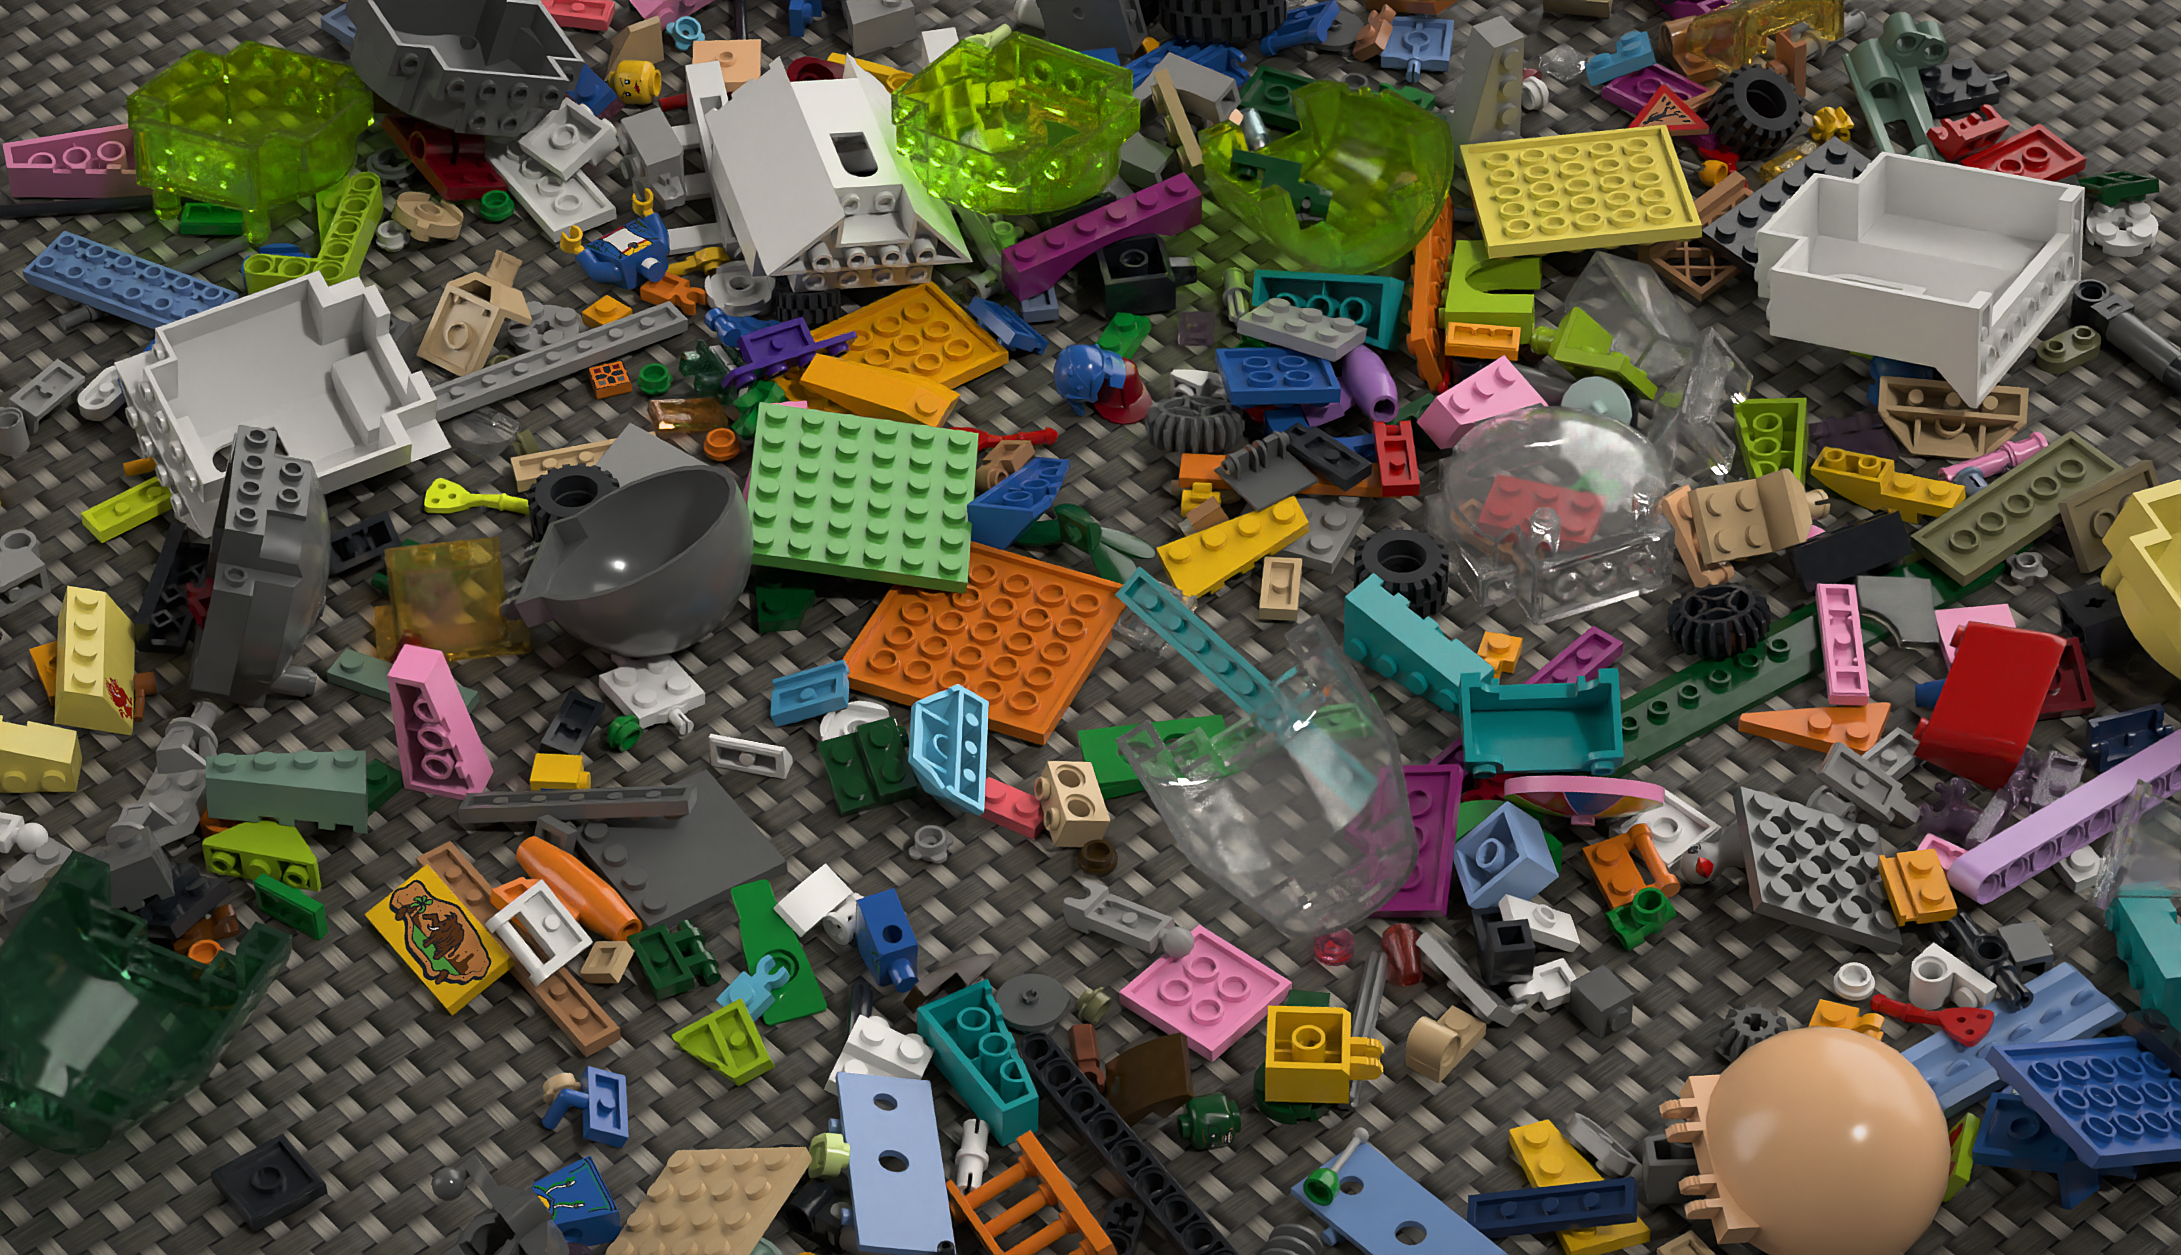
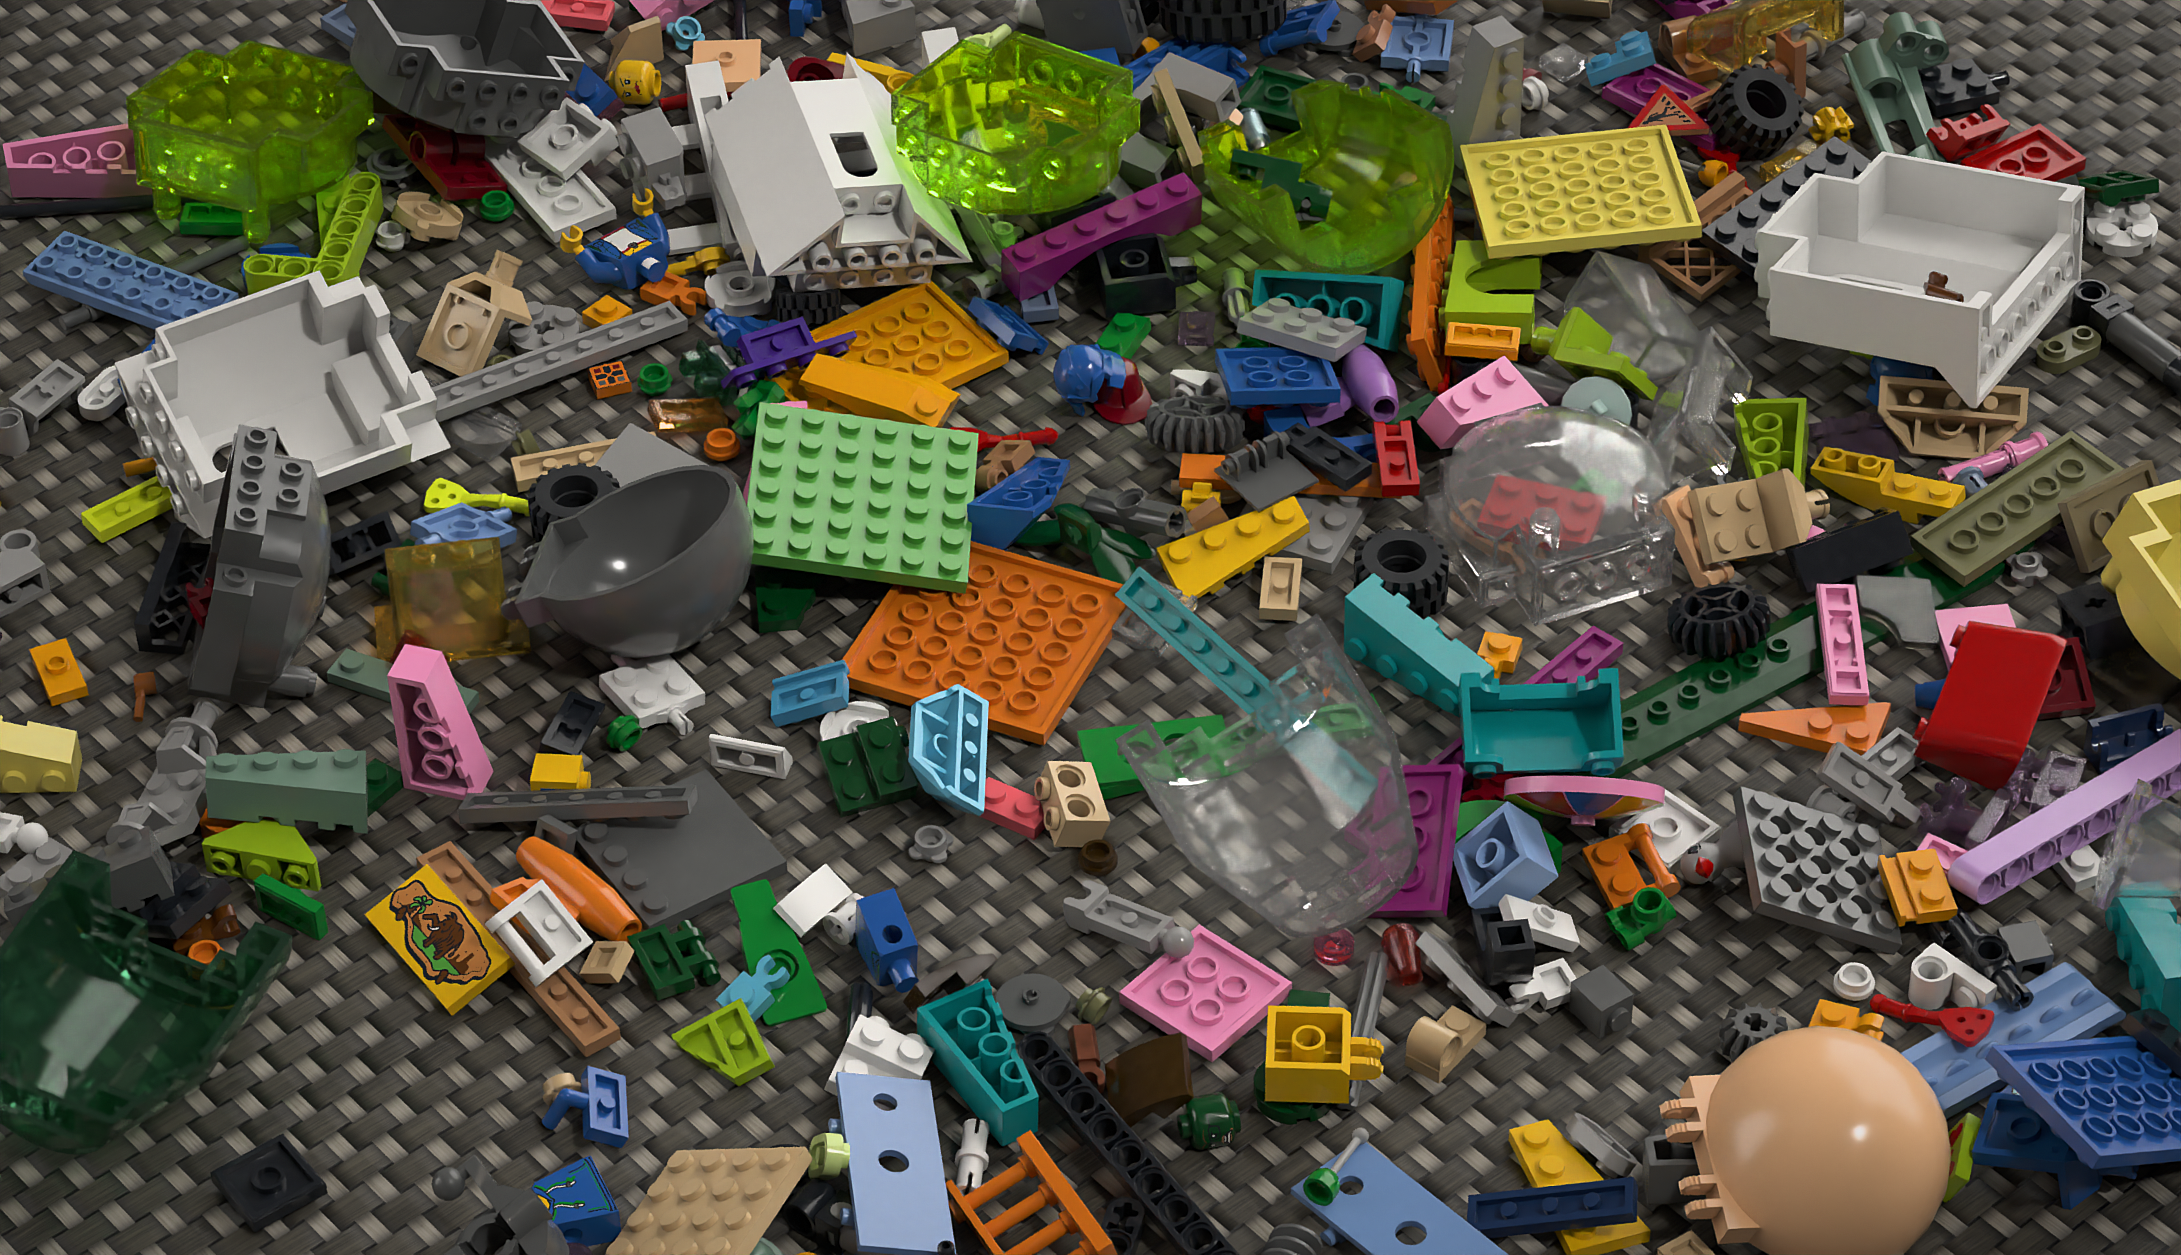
light yellow slope [55,586,135,735] -> none
none -> medium blue plate [410,502,517,562]
none -> dark grey piece [1083,488,1188,538]
none -> reddish brown arm [1923,271,1964,302]

